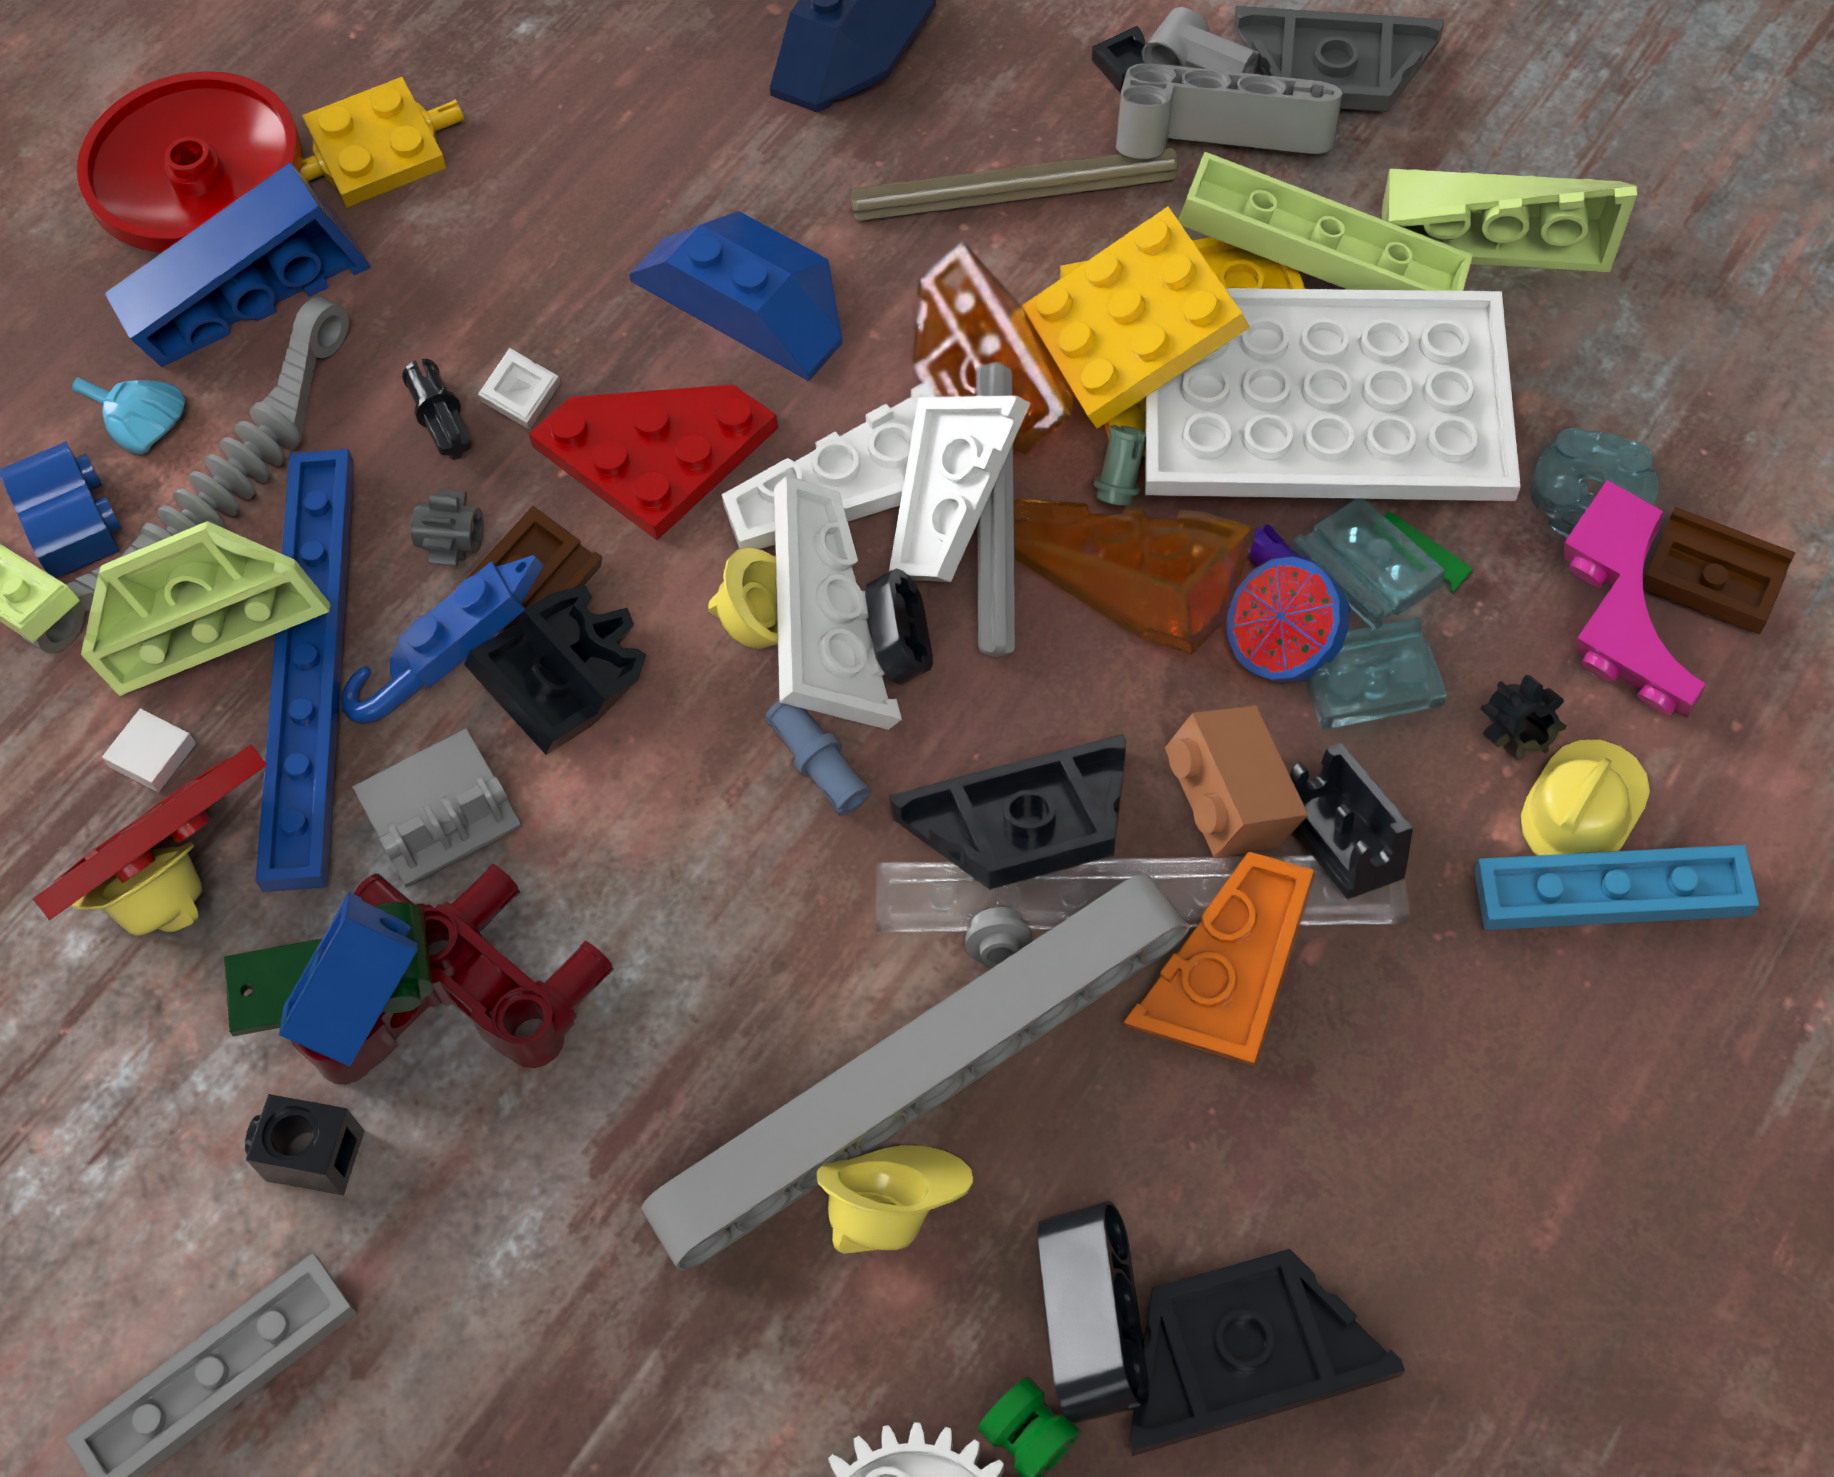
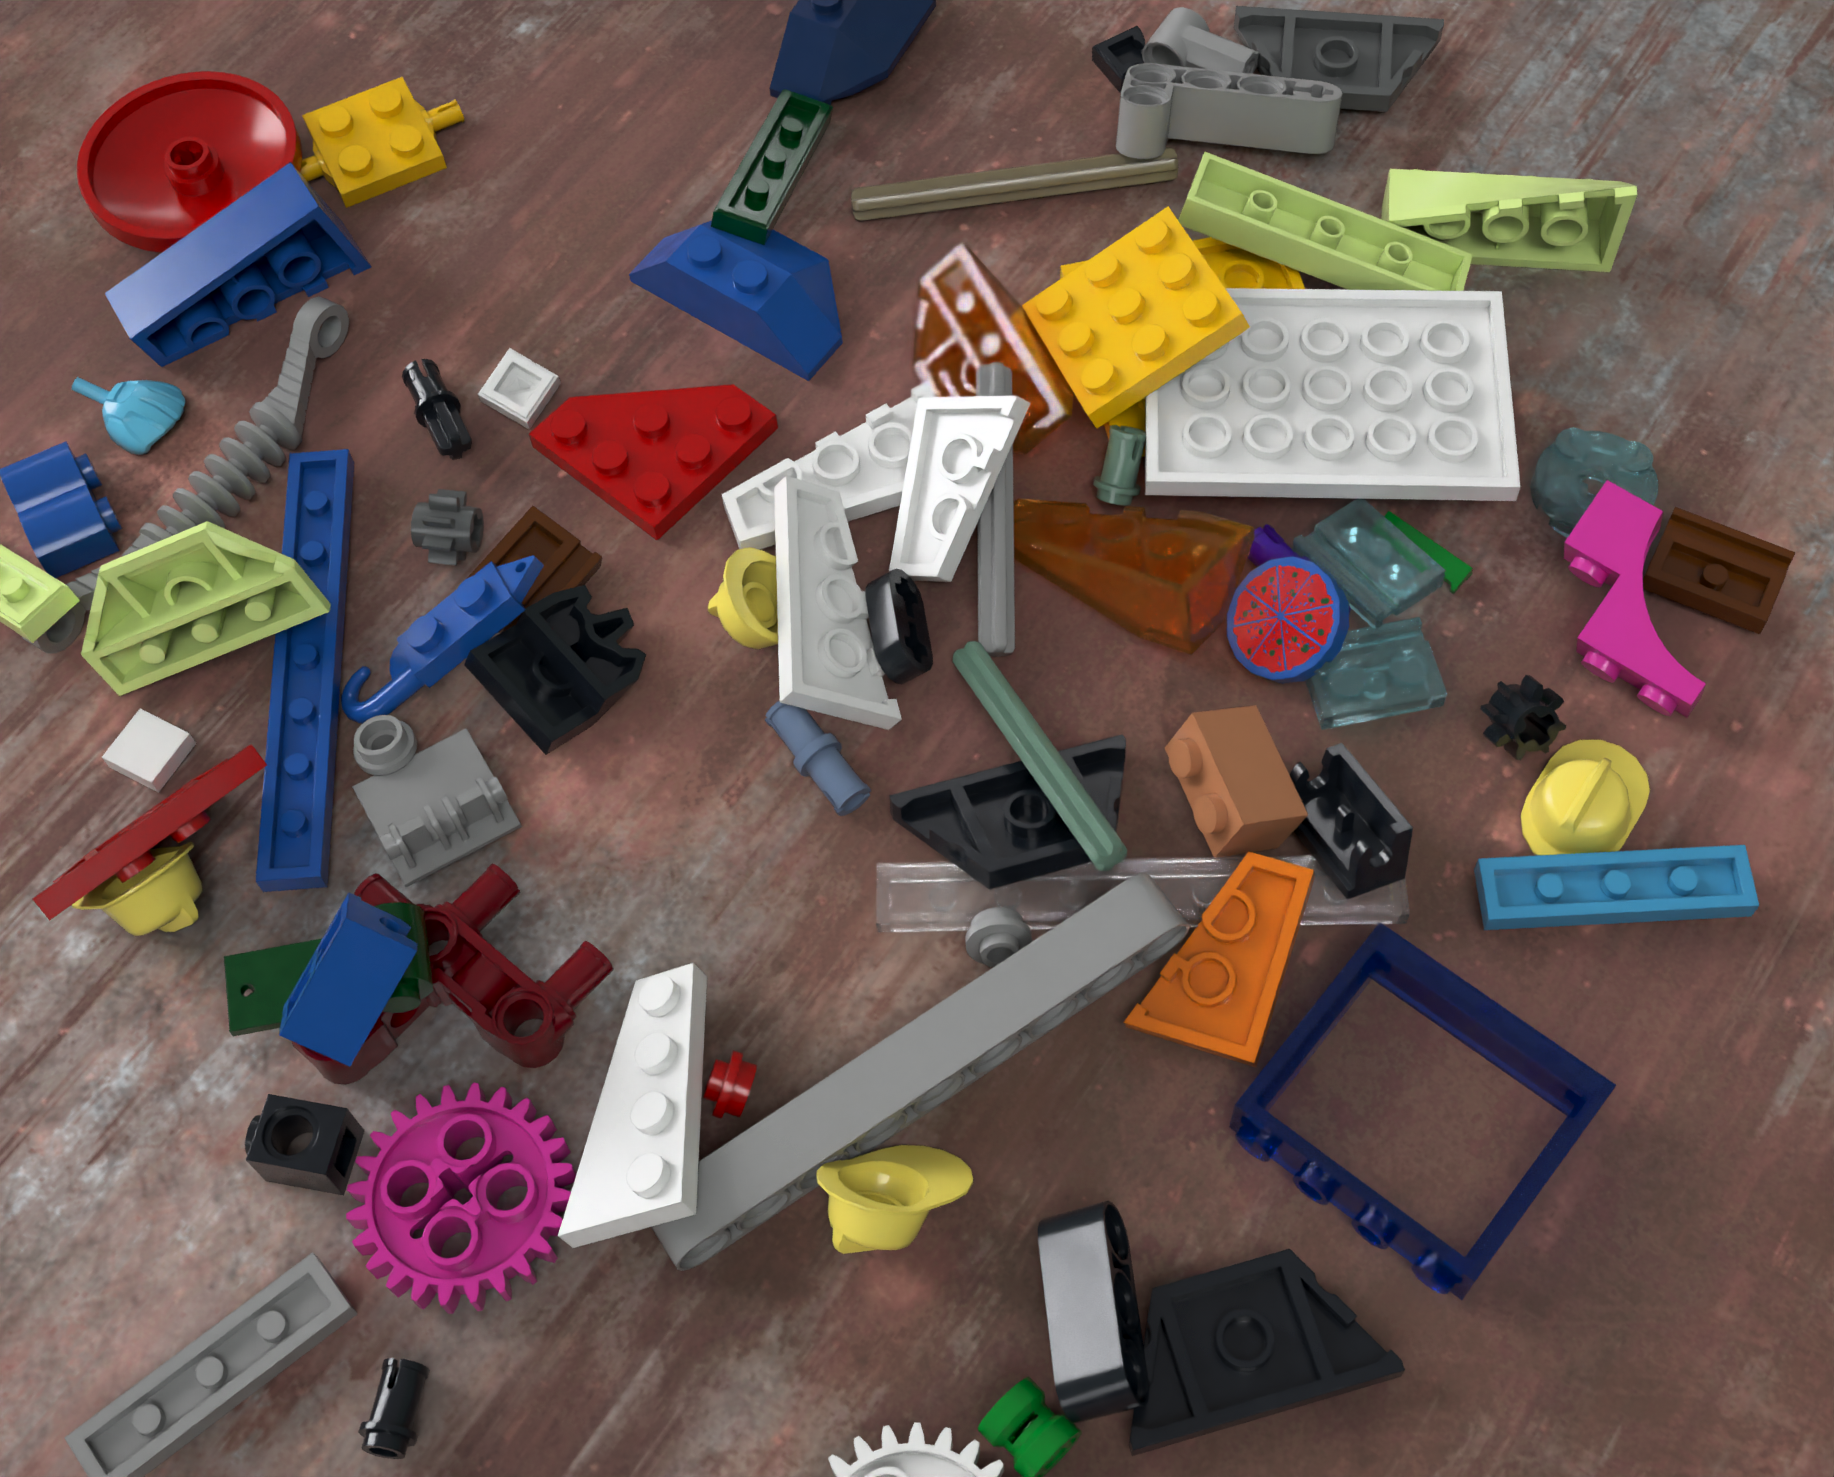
none -> dark pink gear [346,1083,577,1314]
none -> light grey plate [353,715,417,775]
none -> black pin [358,1358,430,1459]
none -> white wing [558,963,707,1248]
none -> red plate [703,1050,757,1119]
none -> dark green tile [711,89,833,245]
none -> sand green axle [953,641,1127,871]
none -> clear blue window [1229,922,1616,1300]

